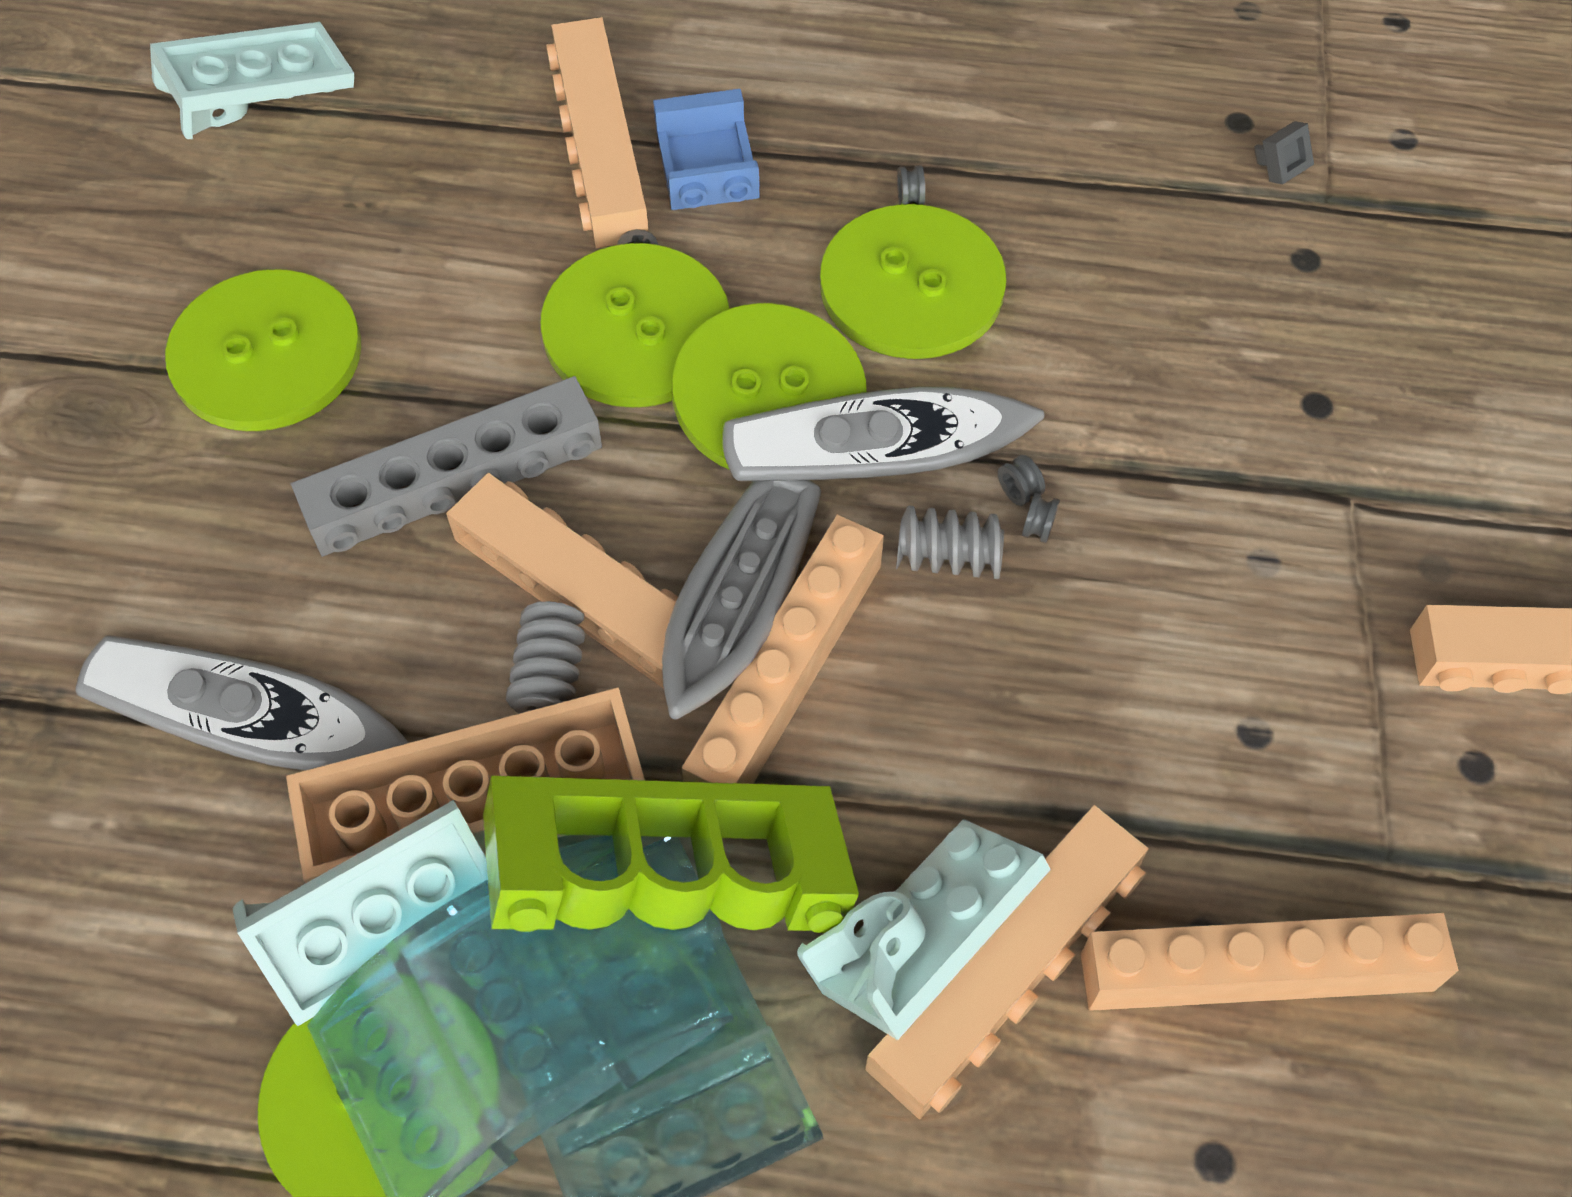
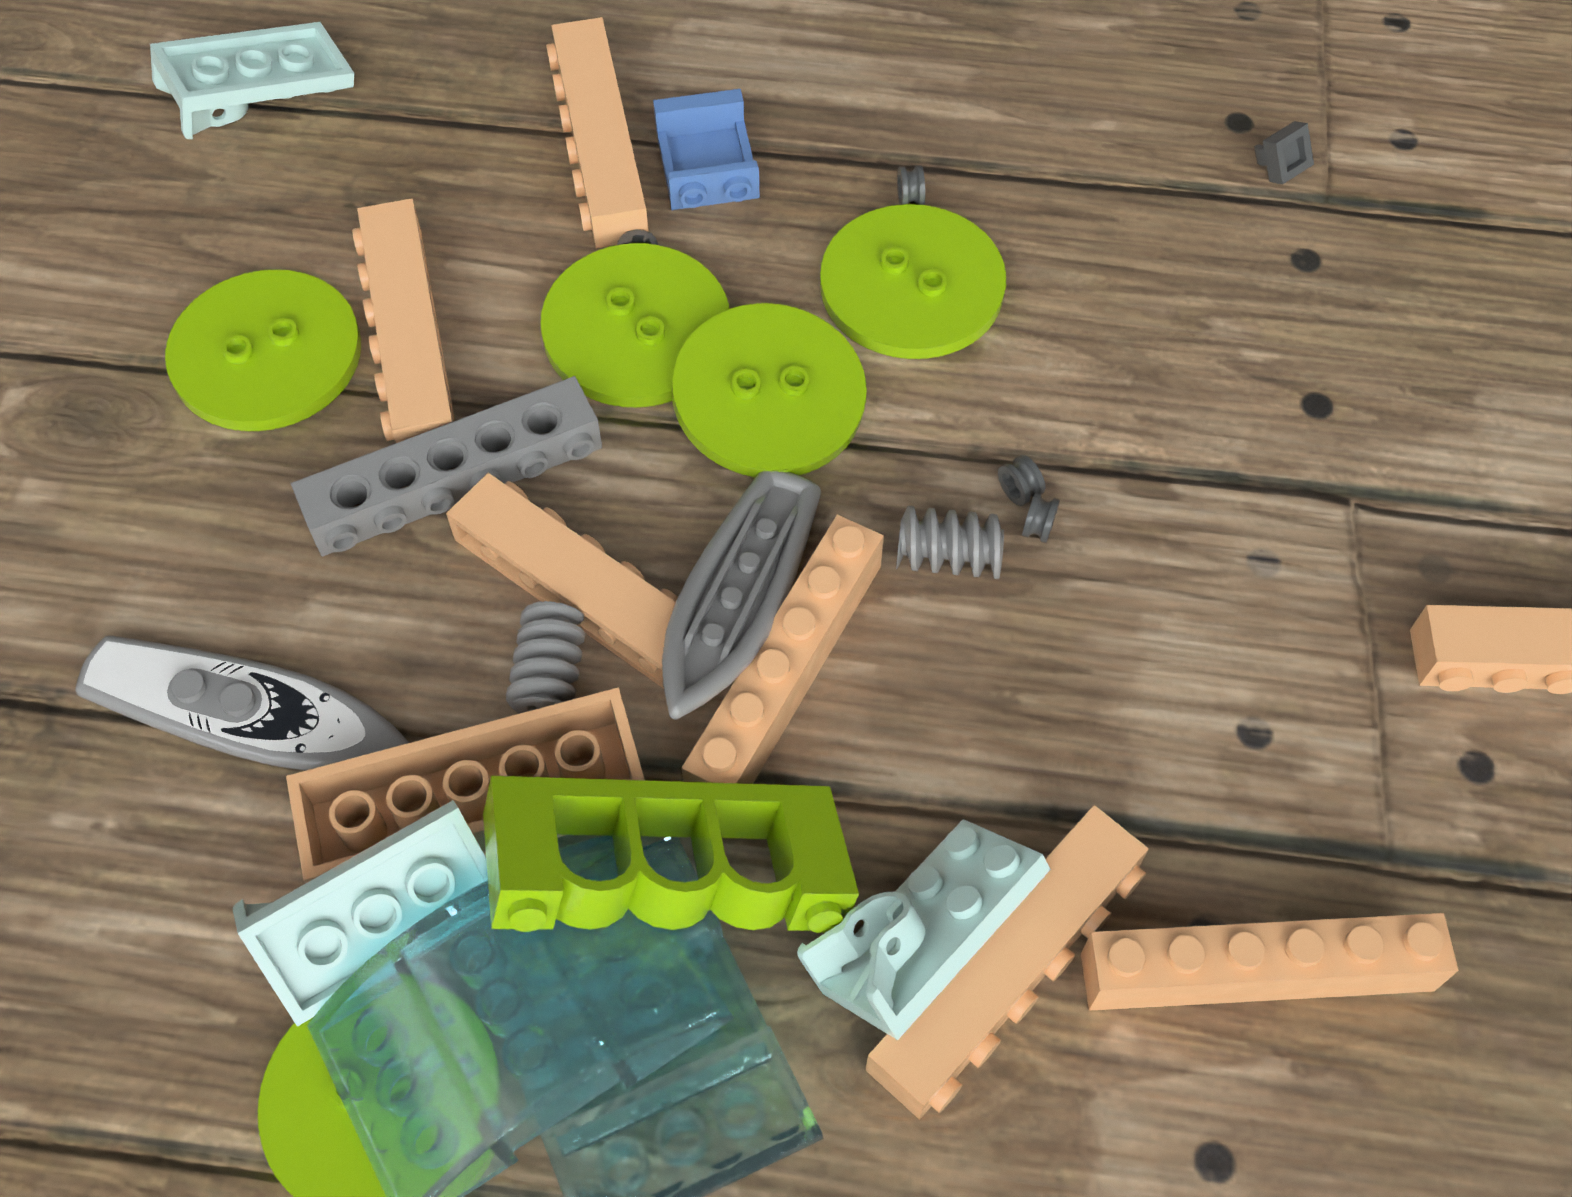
piece [723,387,1045,481] -> none
none -> light nougat brick [352,198,455,443]

